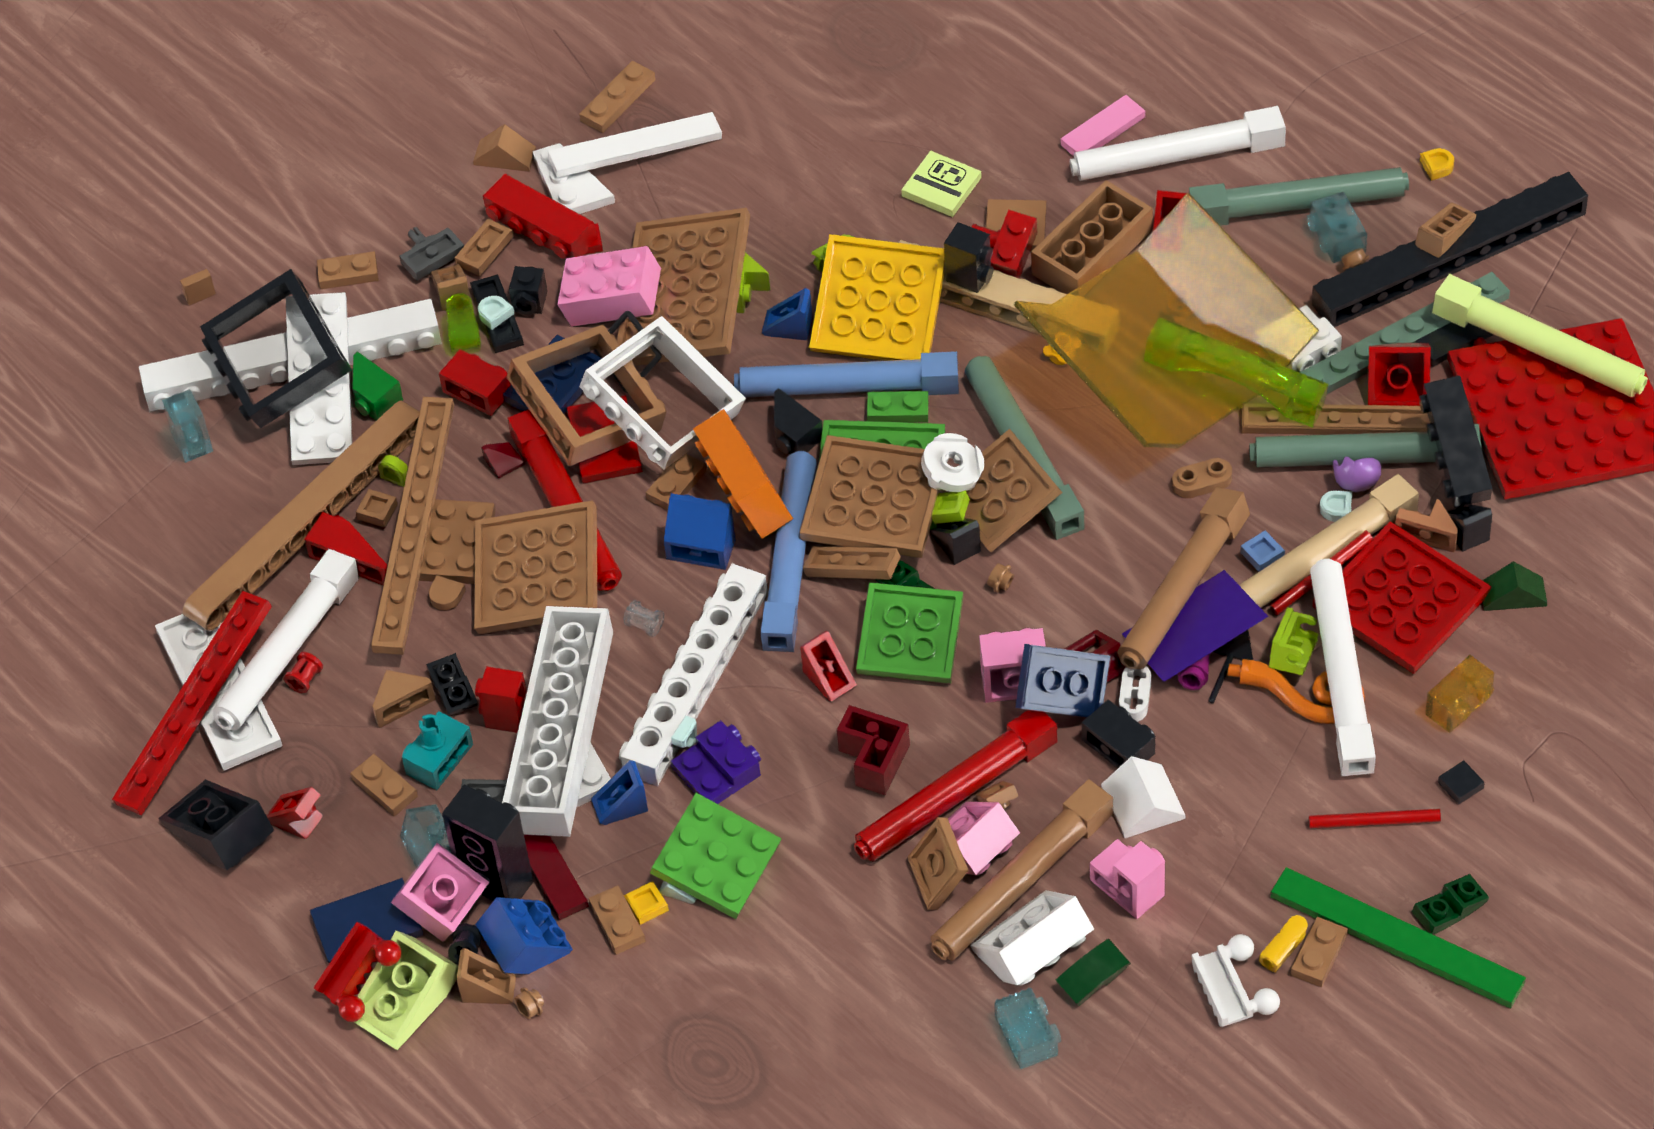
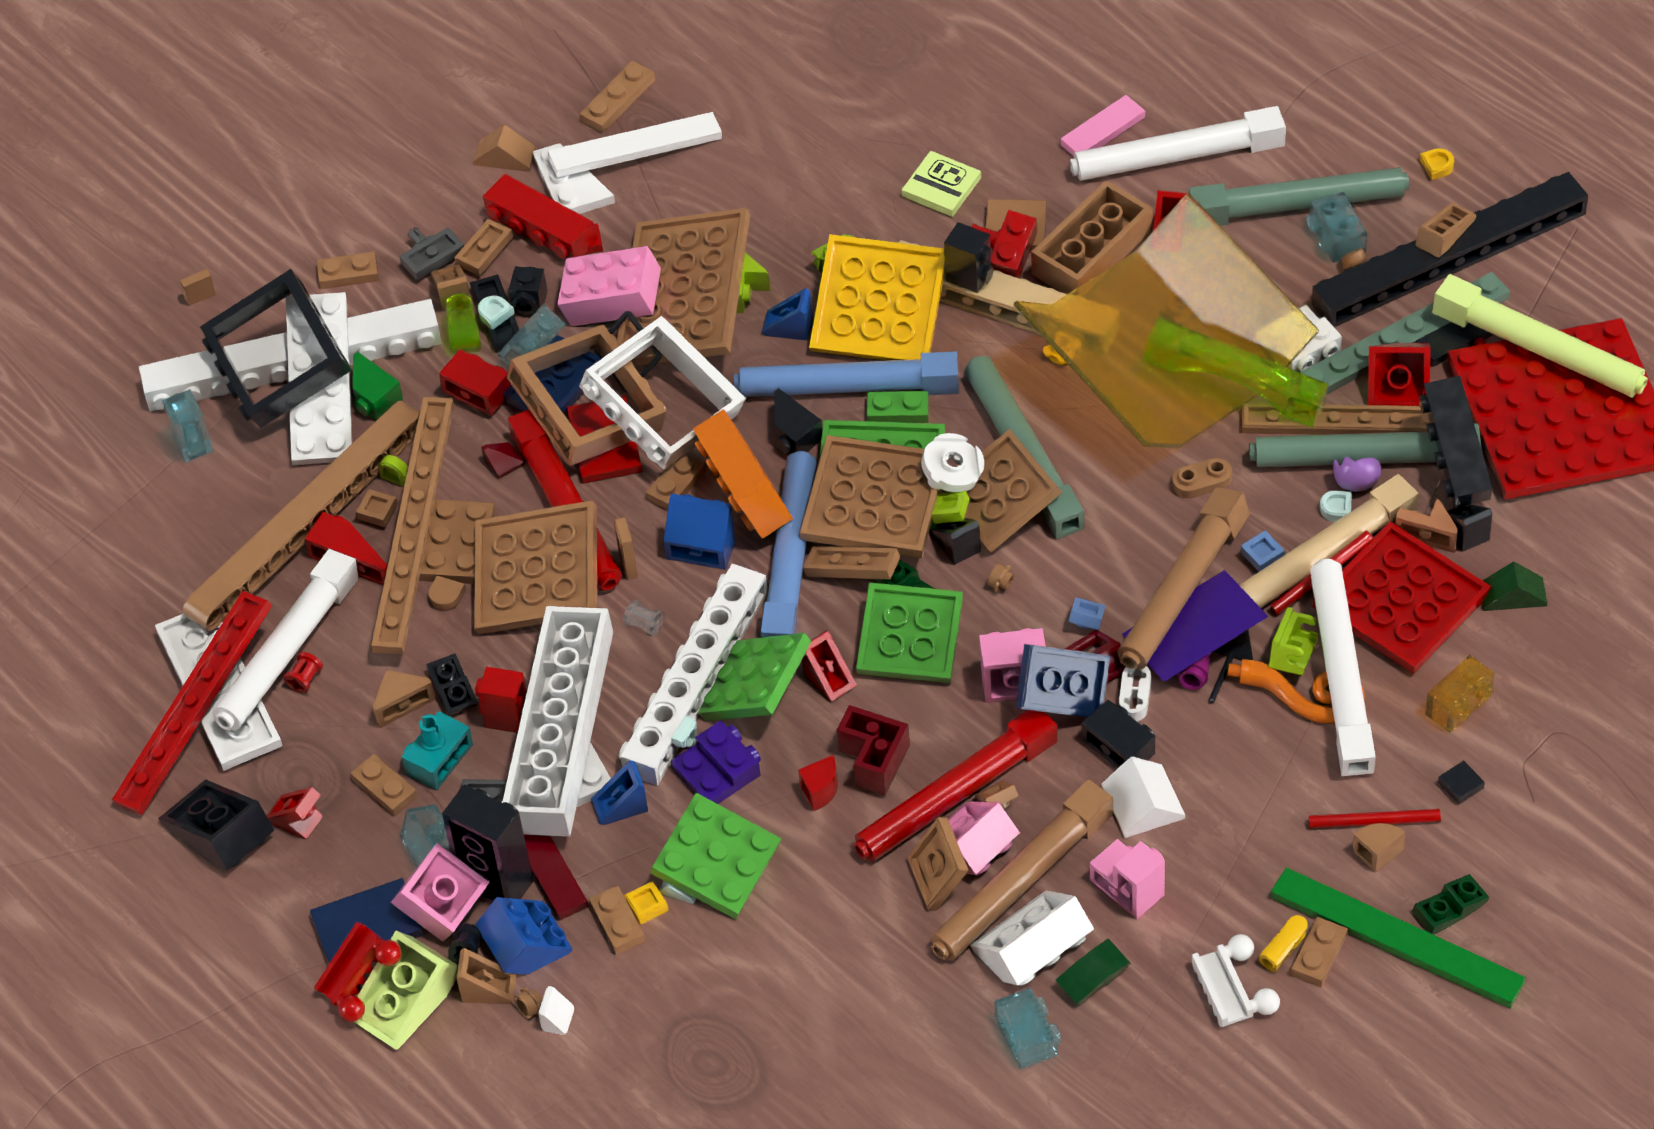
none -> clear light blue brick [497,304,566,366]
none -> white slope [538,986,574,1035]
none -> medium nougat tile [614,517,638,580]
none -> bright green plate [698,633,811,721]
none -> red brick [798,755,838,811]
none -> medium blue plate [1068,597,1106,630]
none -> medium nougat brick [1353,823,1406,872]

